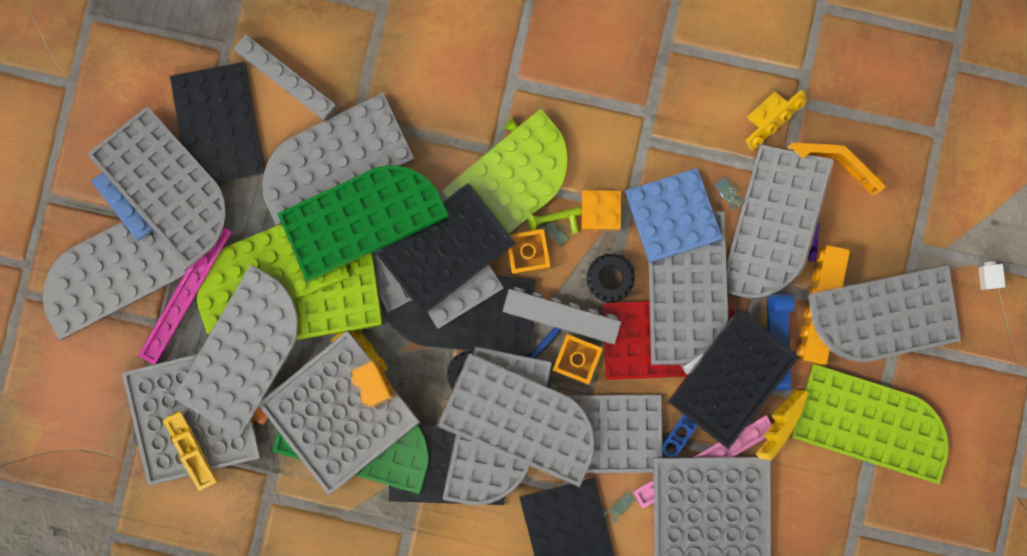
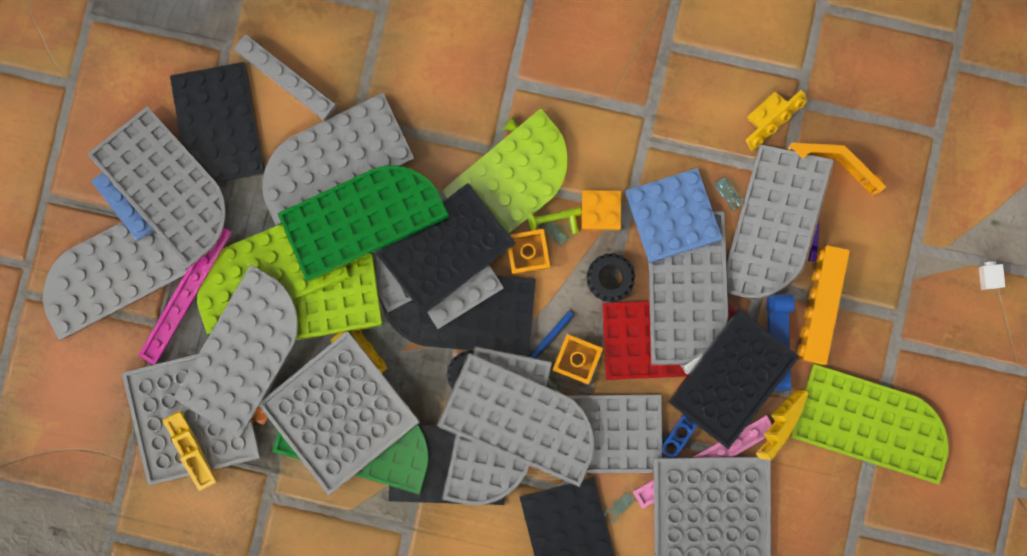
light orange brick [351,361,396,407] -> none
light grey brick [503,287,621,344] -> none
light grey plate [808,265,961,362] -> none

